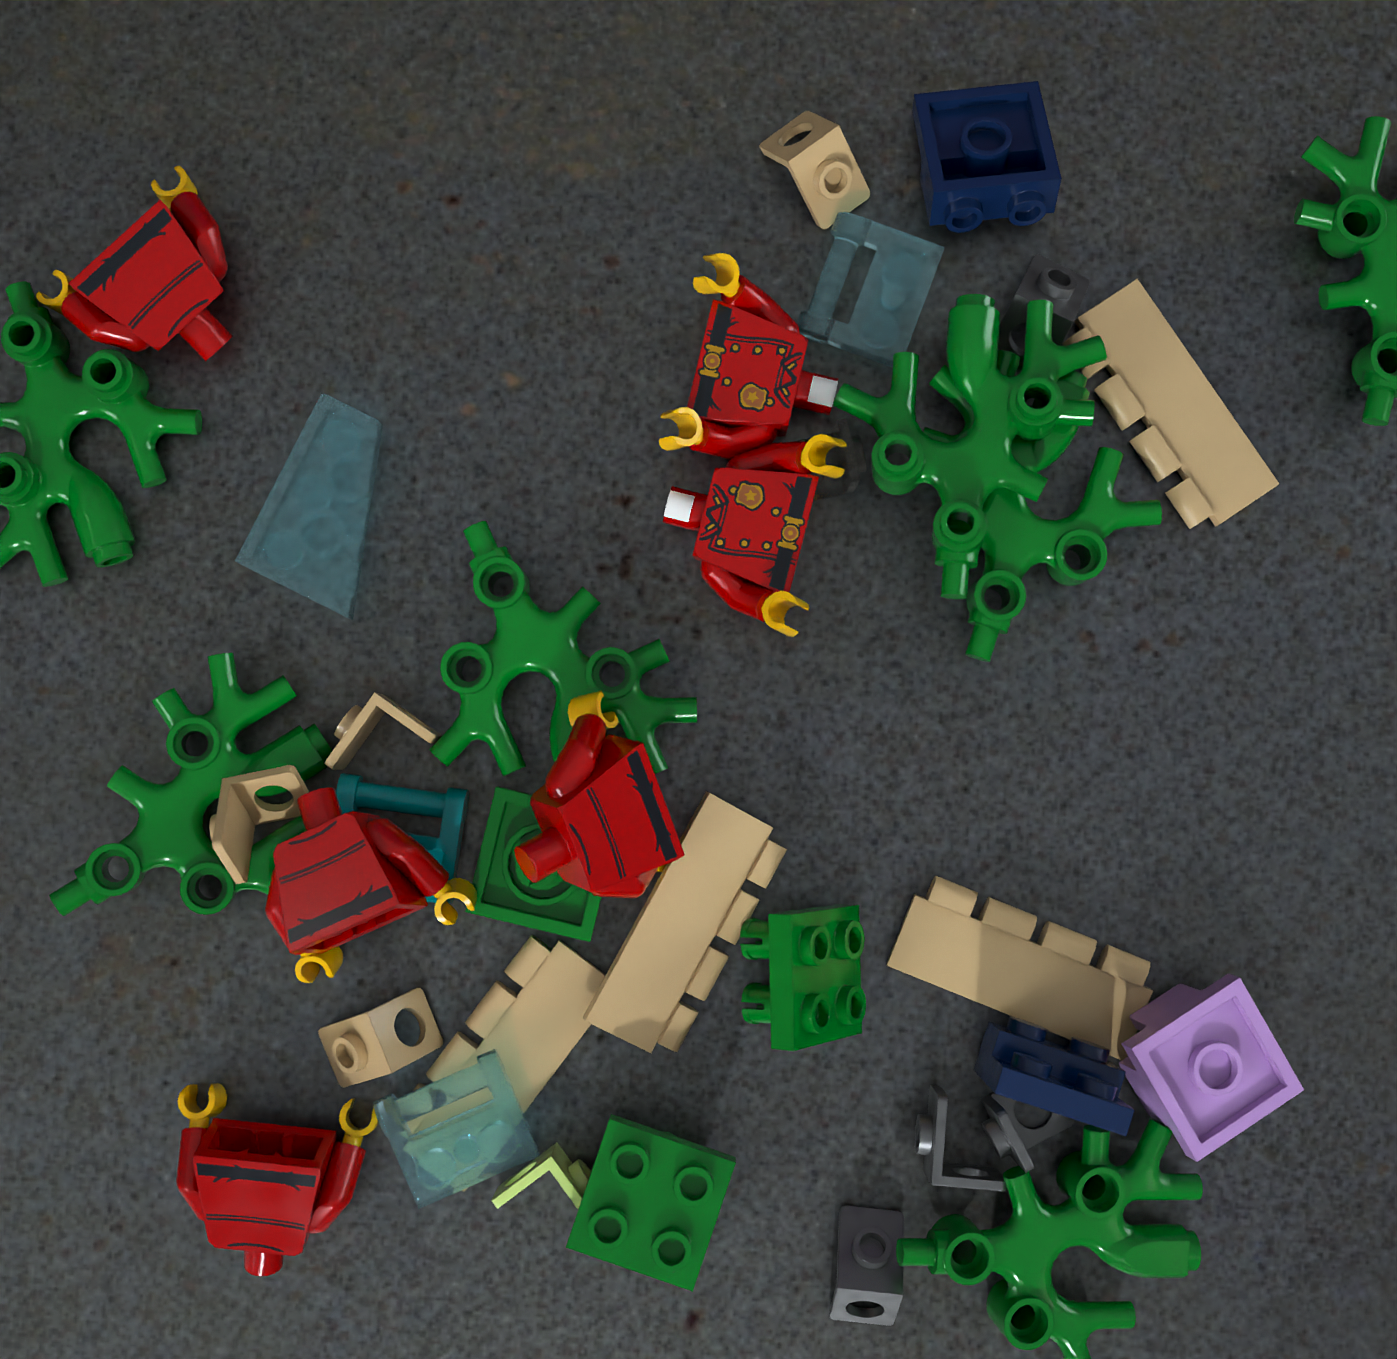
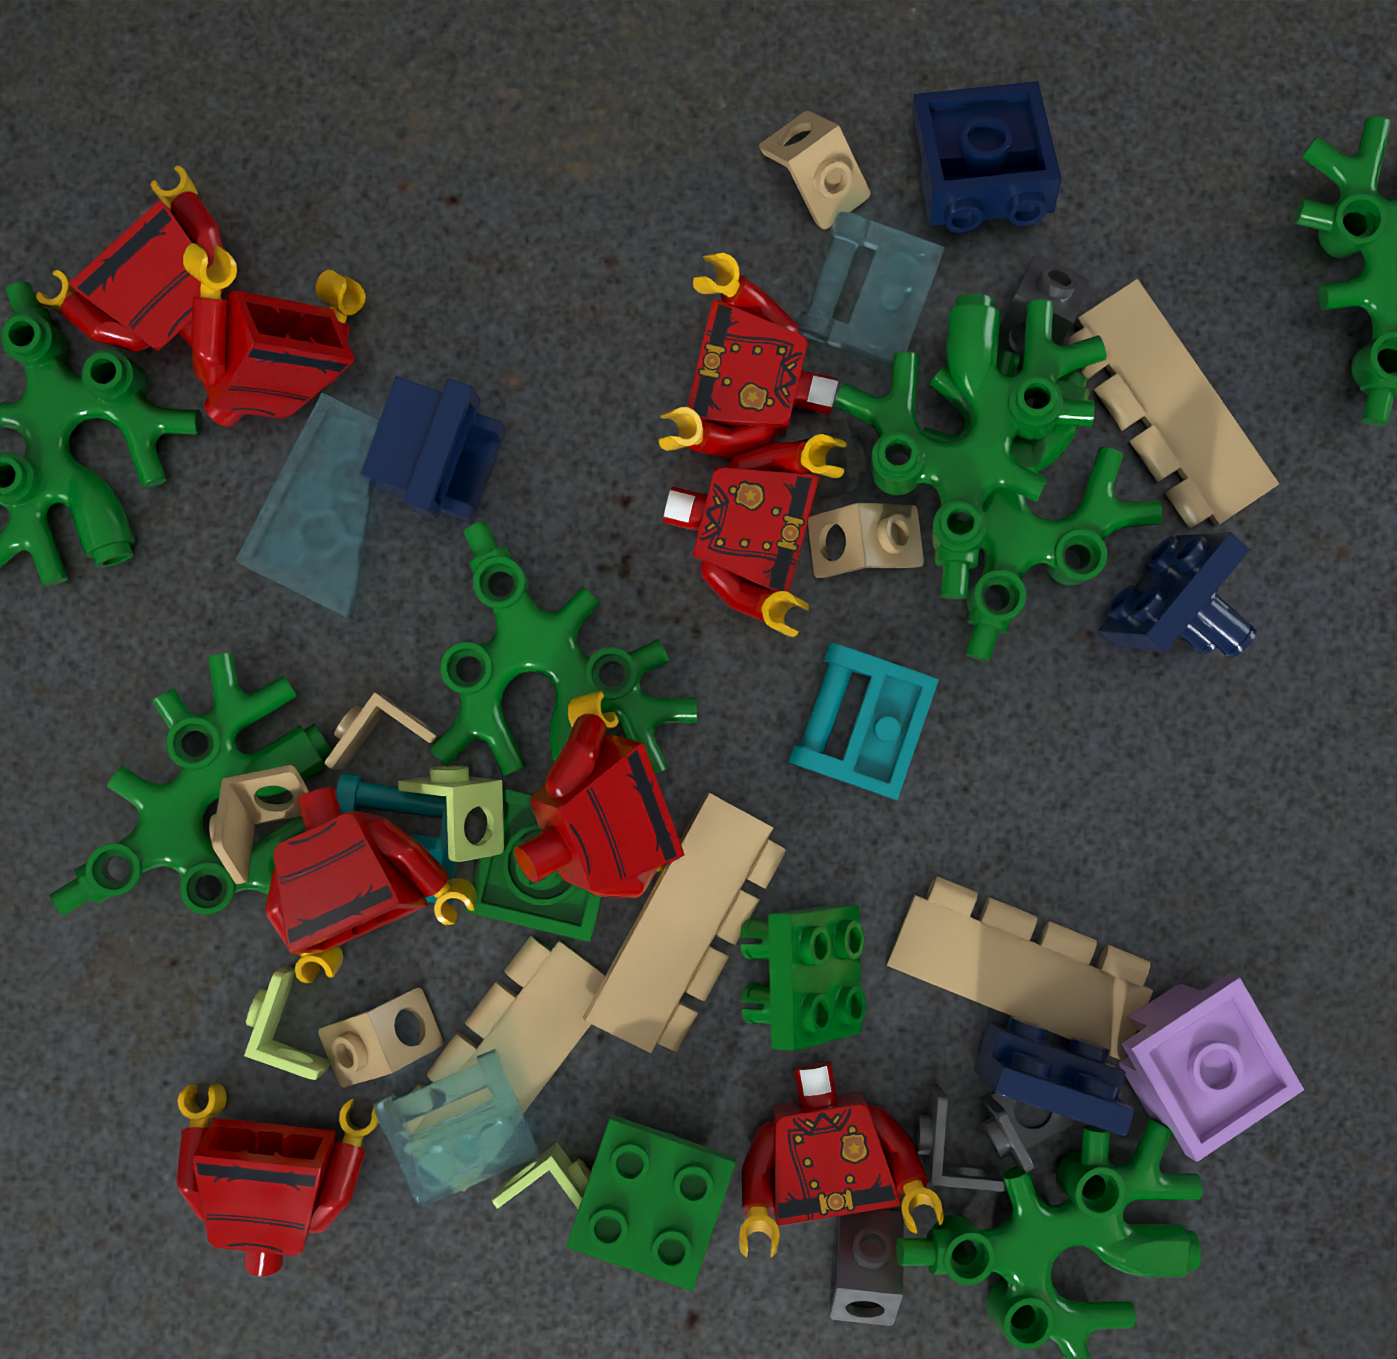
none -> red torso [183,243,366,427]
none -> yellowish green bracket [244,965,330,1080]
none -> dark blue plate [360,376,507,524]
none -> yellowish green bracket [398,765,504,862]
none -> red torso [739,1061,944,1257]
none -> teal plate [788,643,939,800]
none -> tan bracket [808,503,924,578]
none -> dark blue plate [1098,532,1257,657]

